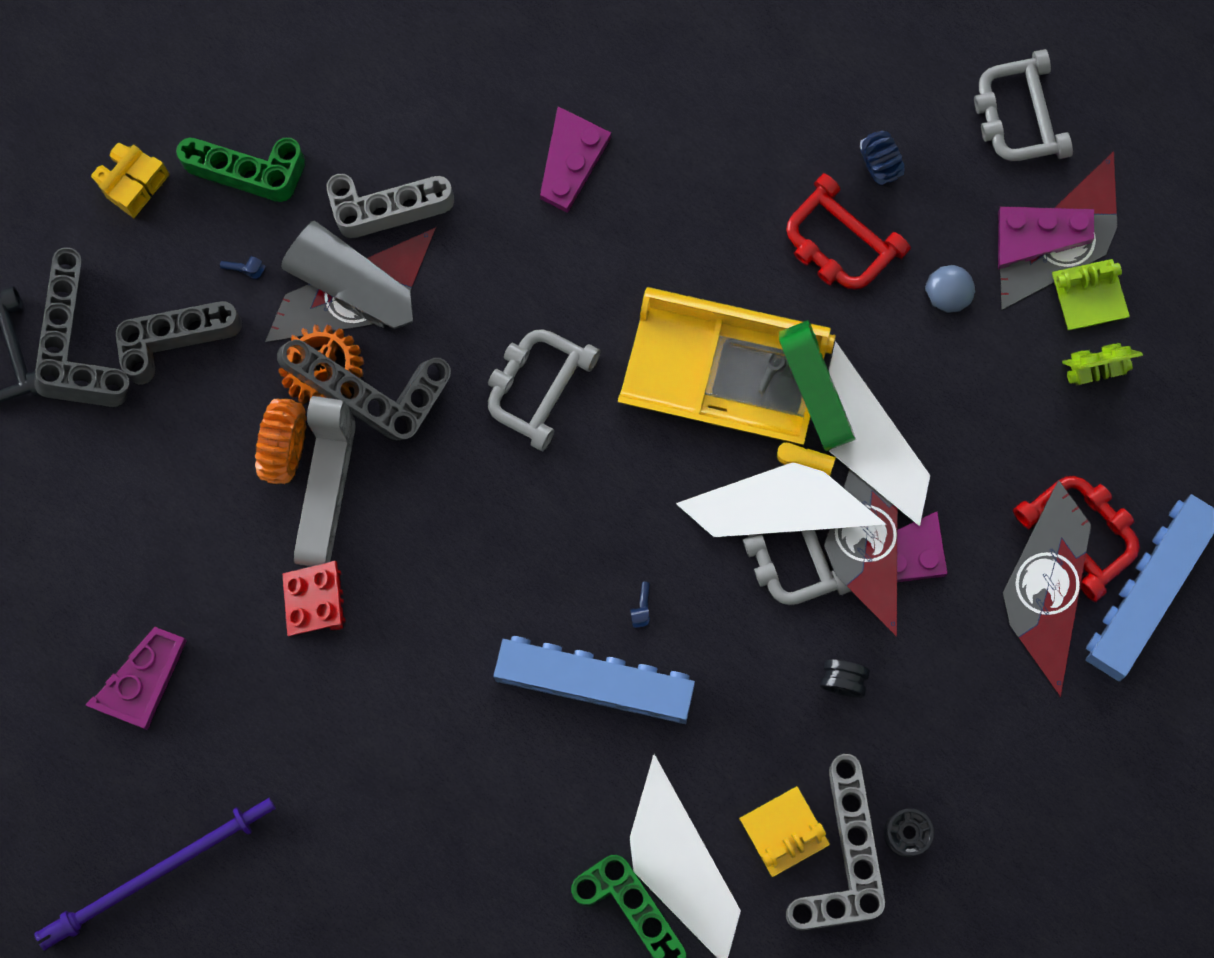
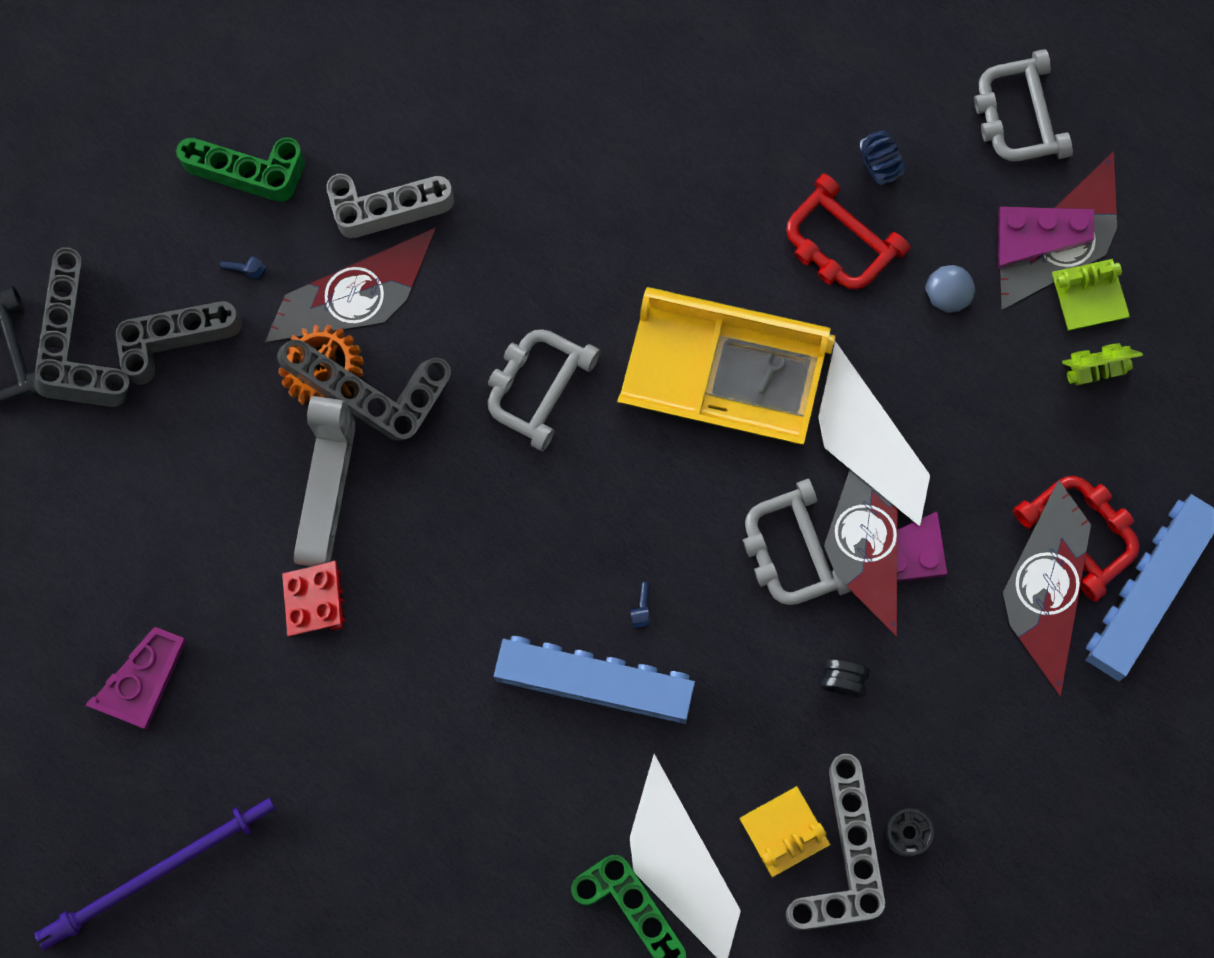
yellow hips [91,143,170,218] -> none
orange gear [255,399,307,484] -> none
dark grey panel [281,221,413,329] -> none
magenta wing [540,107,612,213] -> none
white sticker [676,462,887,537] -> none
yellow bar [777,442,836,476] -> none
green beam [779,320,856,451] -> none

